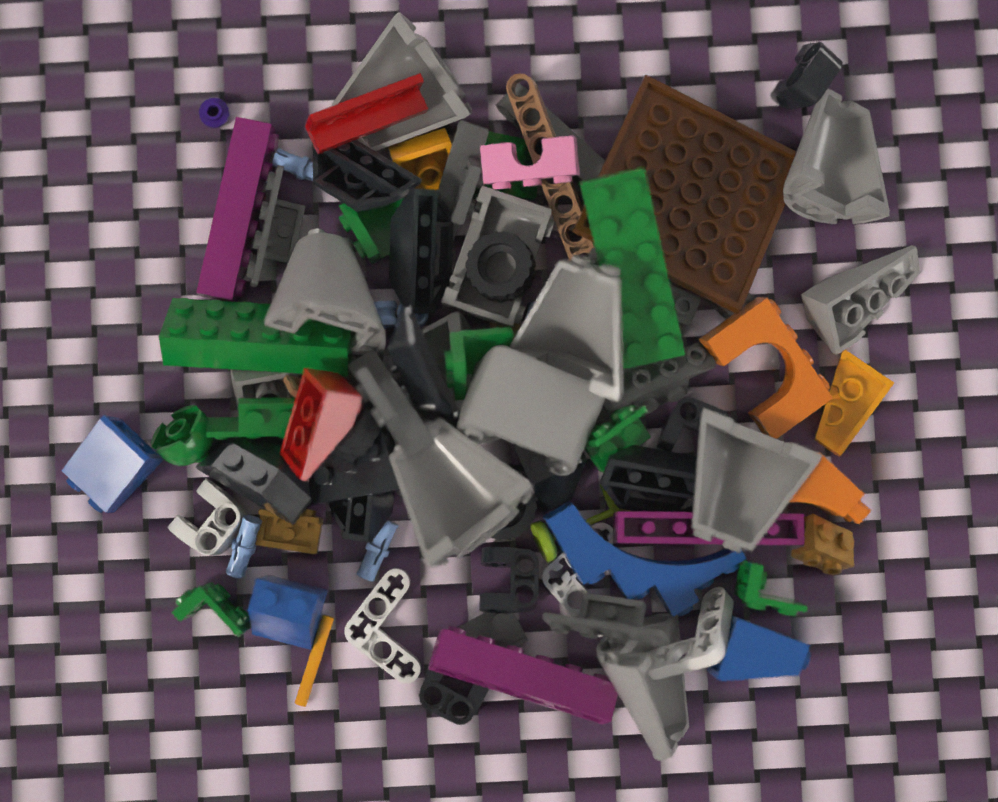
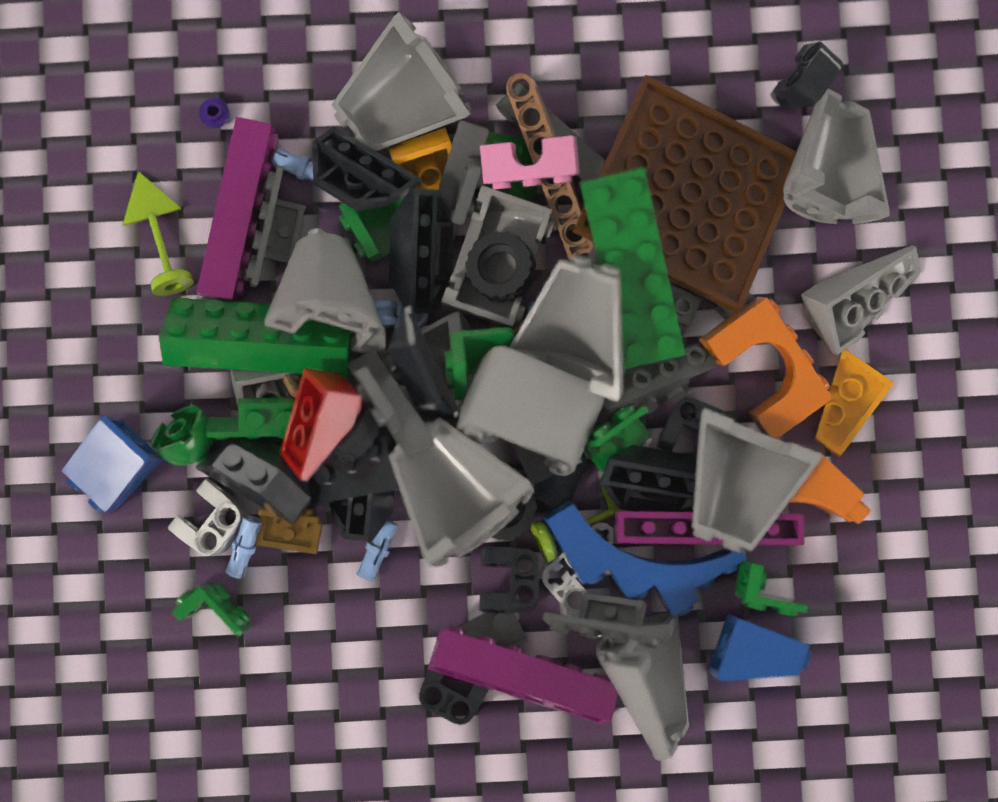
blue slope [248,575,328,650] -> none
light orange bar [295,614,334,707] -> none
red fence [305,73,428,154] -> none
white beam [344,568,421,683] -> none
white beam [647,587,734,680] -> none
pearl gold bracket [791,514,855,575] -> none
none -> lime piece [123,171,194,296]

